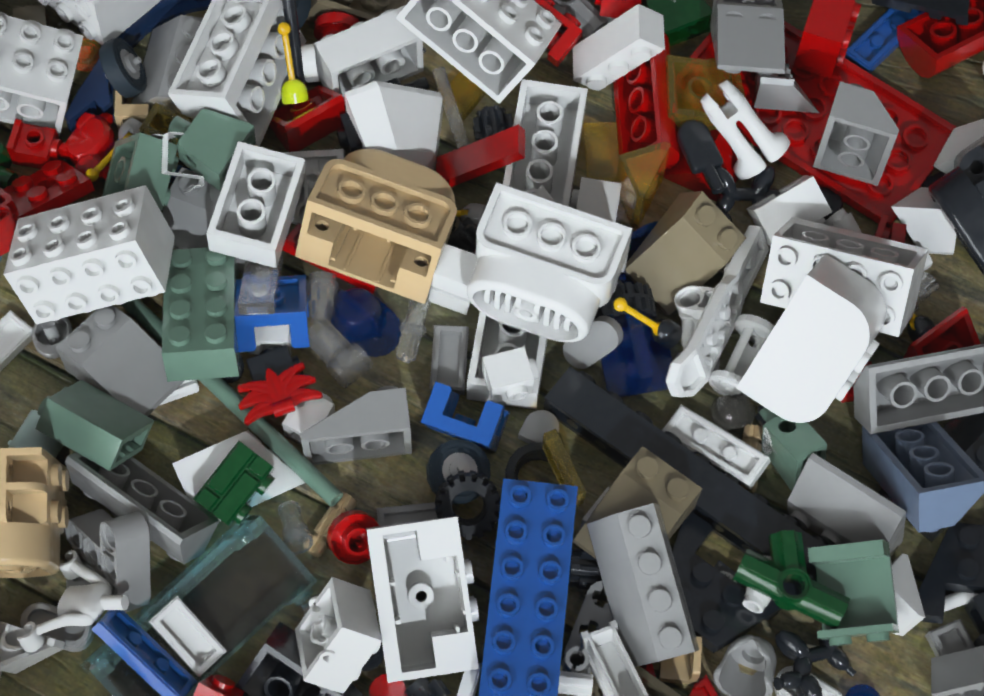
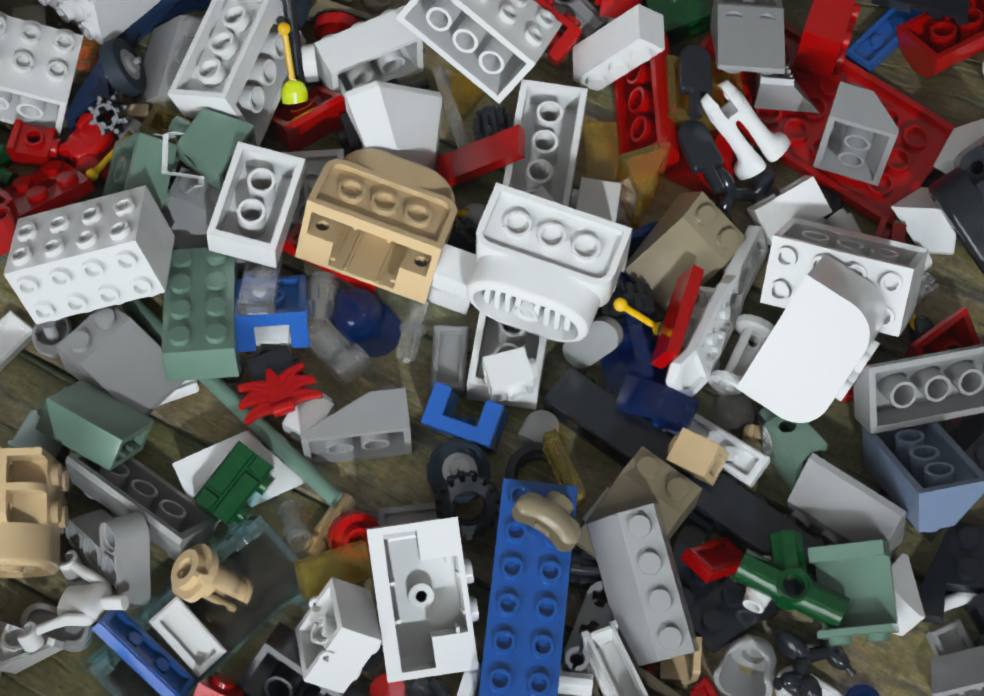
none -> black gear [88,93,132,135]
none -> tan piece [171,543,253,613]
none -> clear yellow tile [294,540,373,600]
none -> dark tan piece [511,491,581,552]
none -> clear blue slope [615,374,699,432]
none -> red tile [651,264,704,369]
none -> tan brick [666,427,730,486]
none -> black piece [678,45,712,120]
none -> red tile [680,537,744,583]

